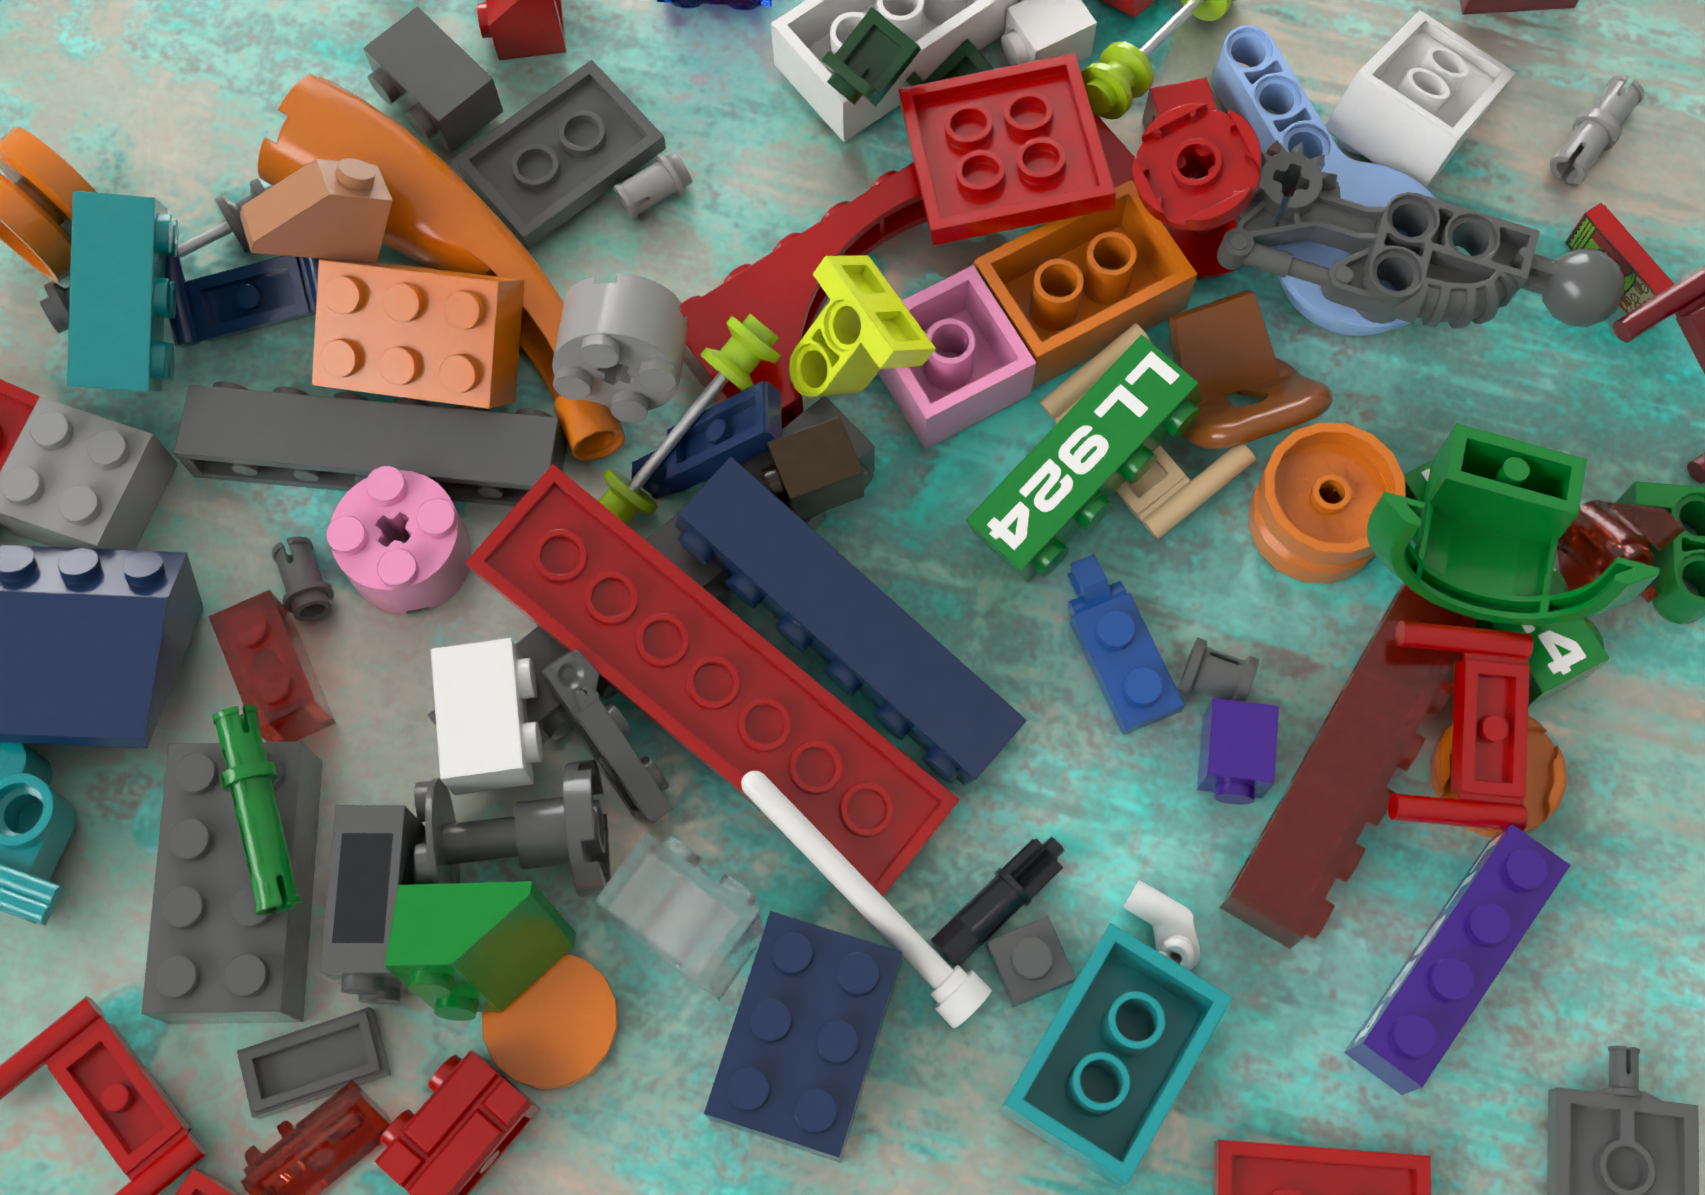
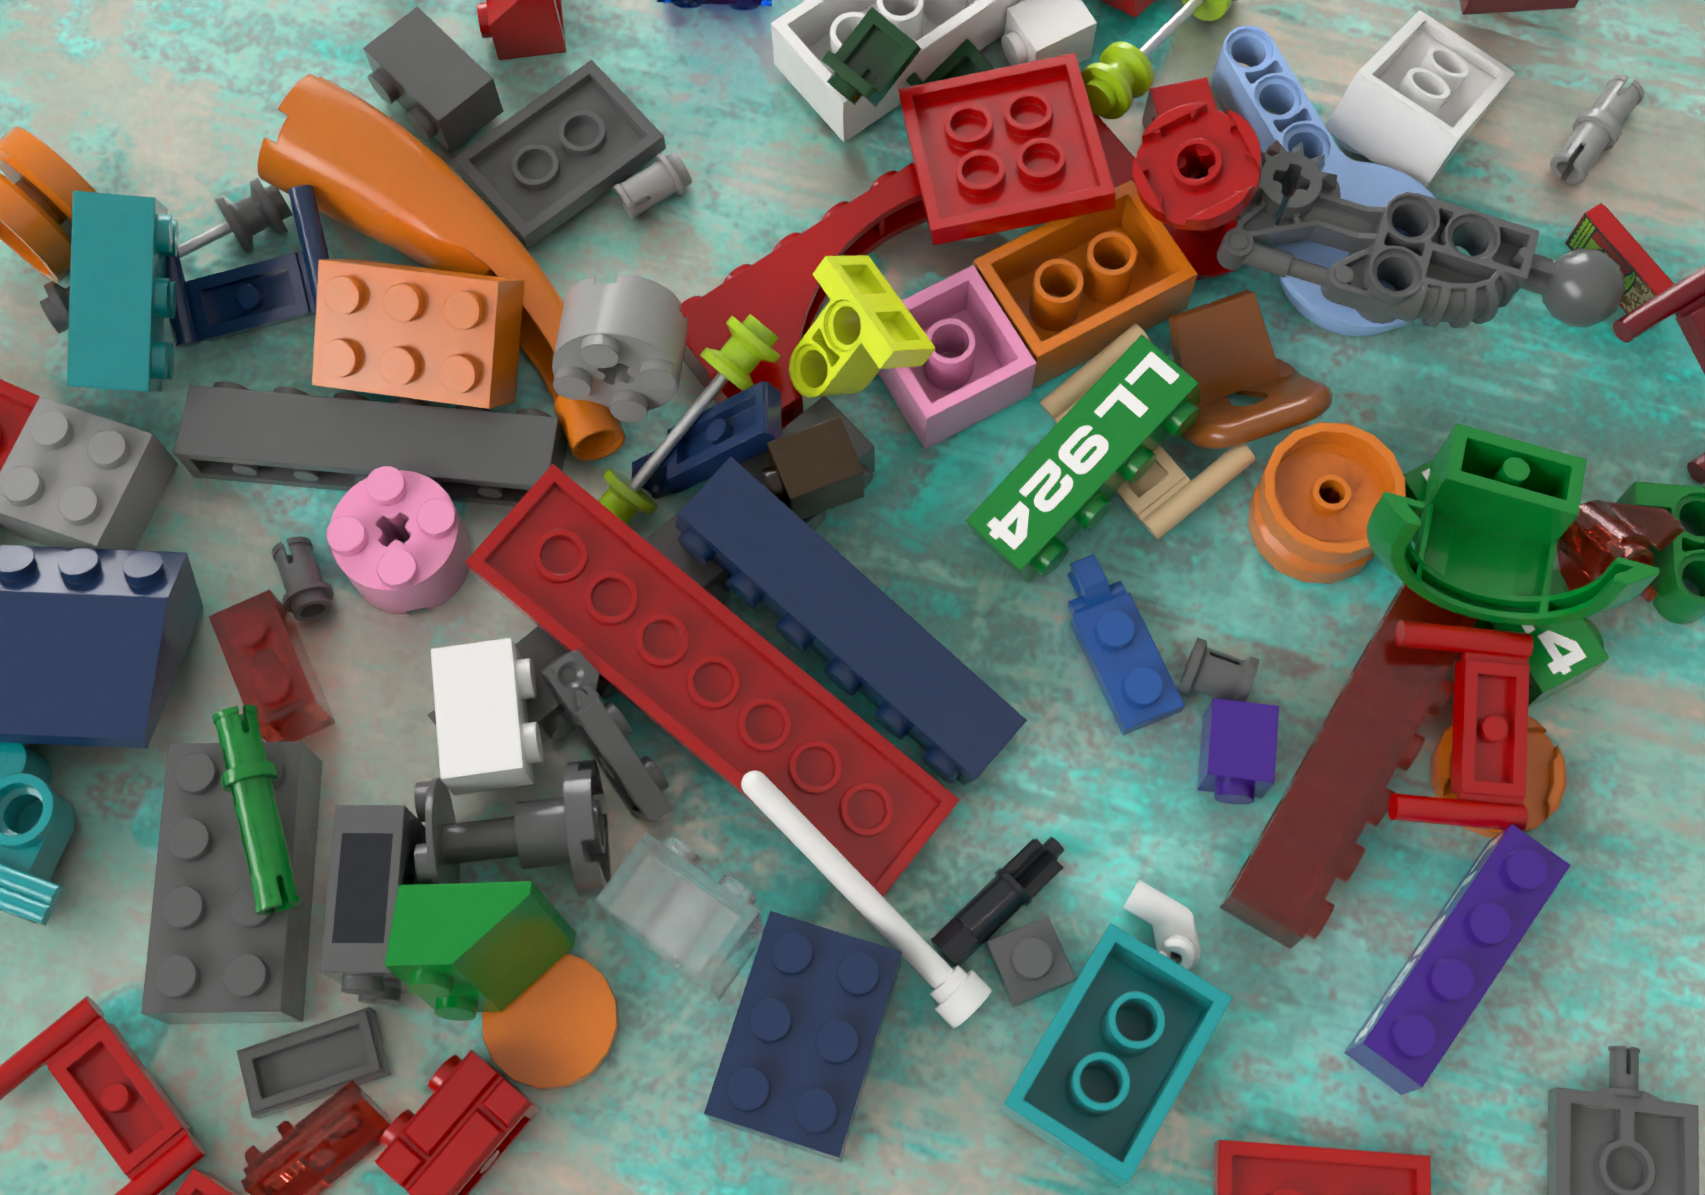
nougat slope [240,158,392,263] -> none

